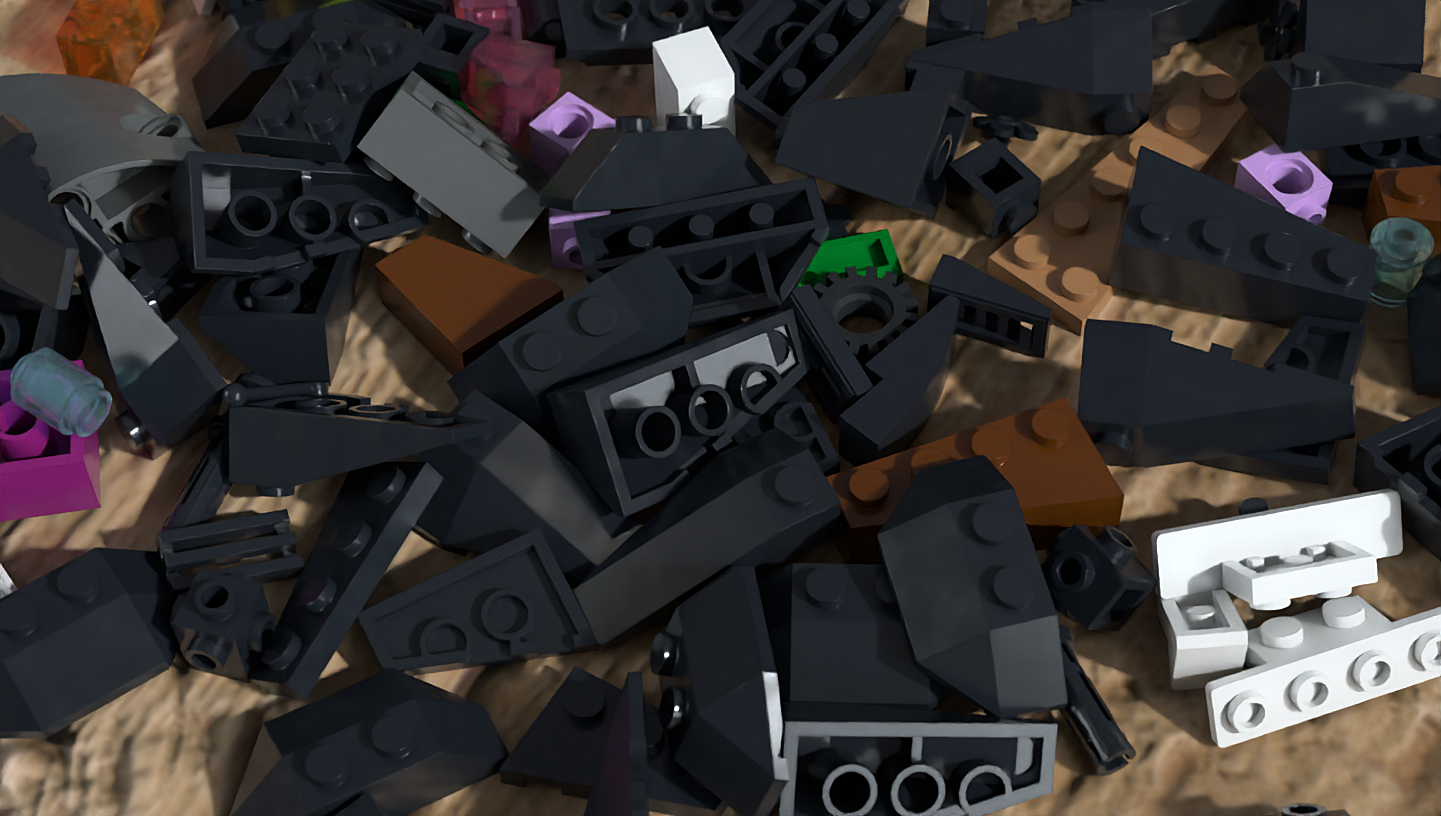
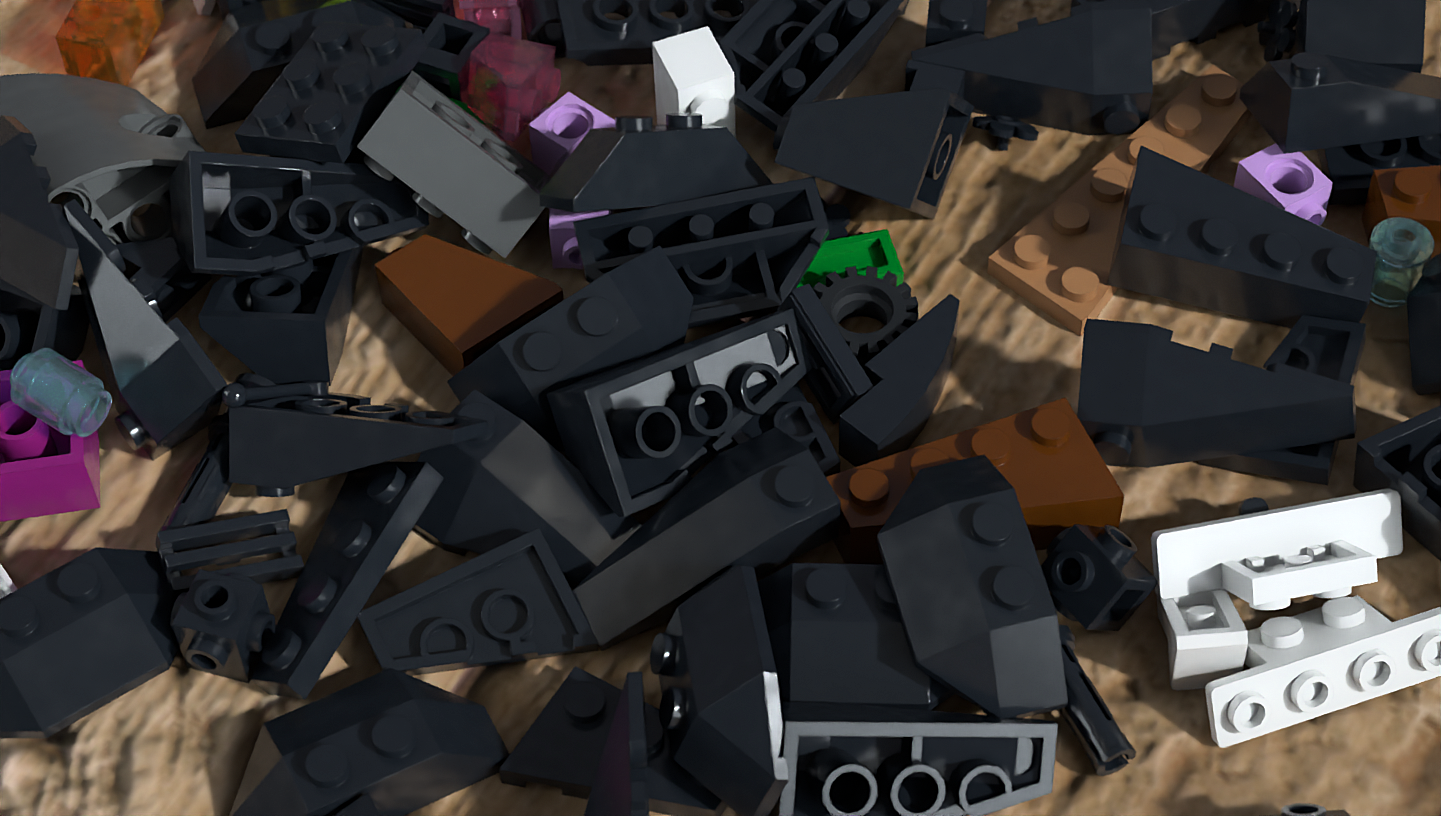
black slope [927,254,1053,358] -> none
black brick [945,137,1041,239] -> none

